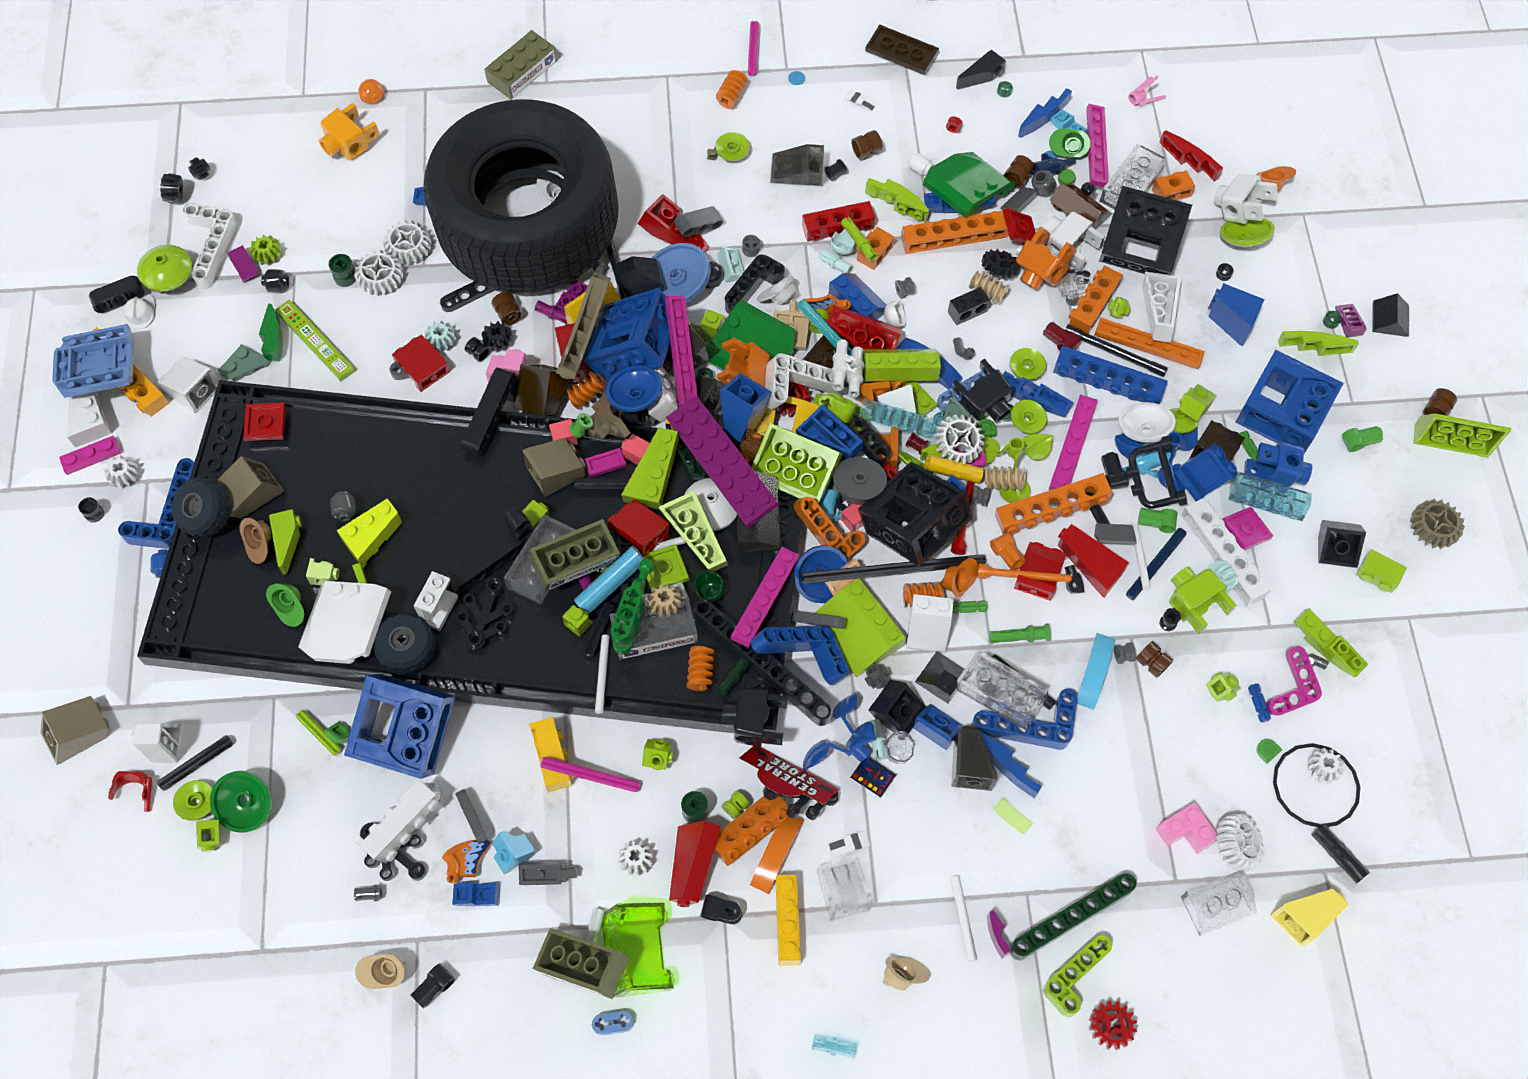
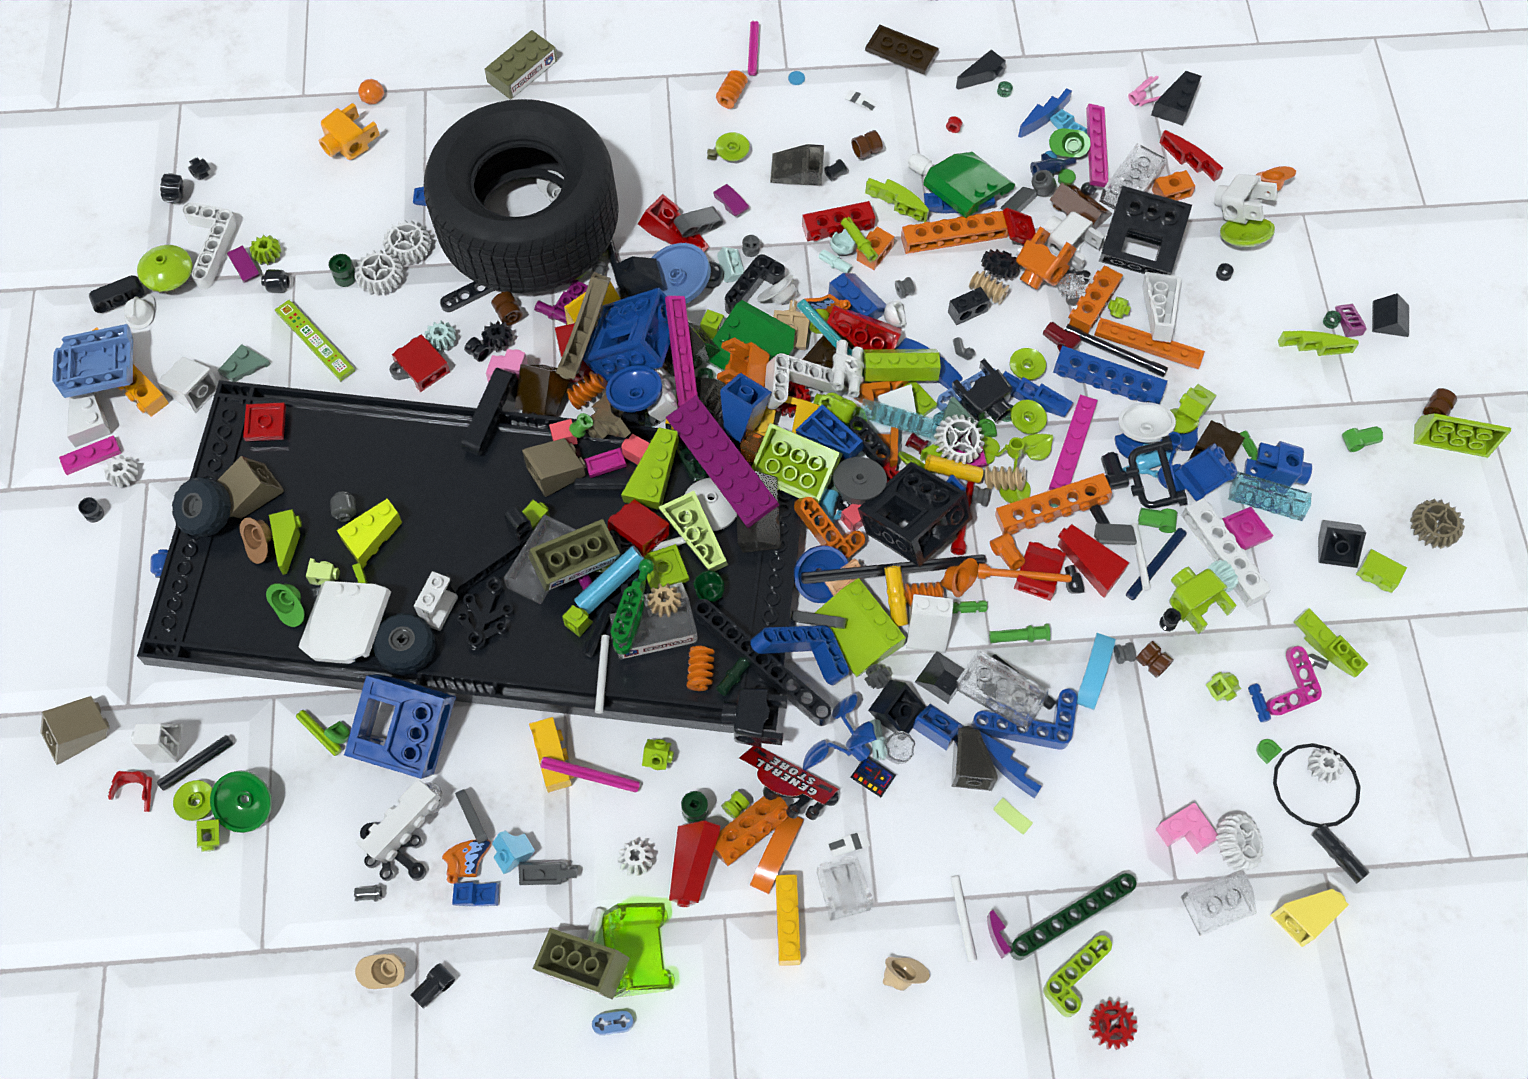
blue beam [118,458,194,549] -> none
green slope [259,303,283,362] -> none
black piece [700,895,742,925] -> none
dark pink plate [731,547,799,648] -> none
clear light blue pin [812,1035,857,1058] -> none
reddish brown wheel [1004,155,1034,188] -> none
blue slope [1208,283,1265,346] -> none
blue piece [1235,350,1344,454] -> none
none -> magenta slope [713,184,749,216]
none -> yellow axle [884,565,908,626]
none -> black wedge [1151,71,1202,126]

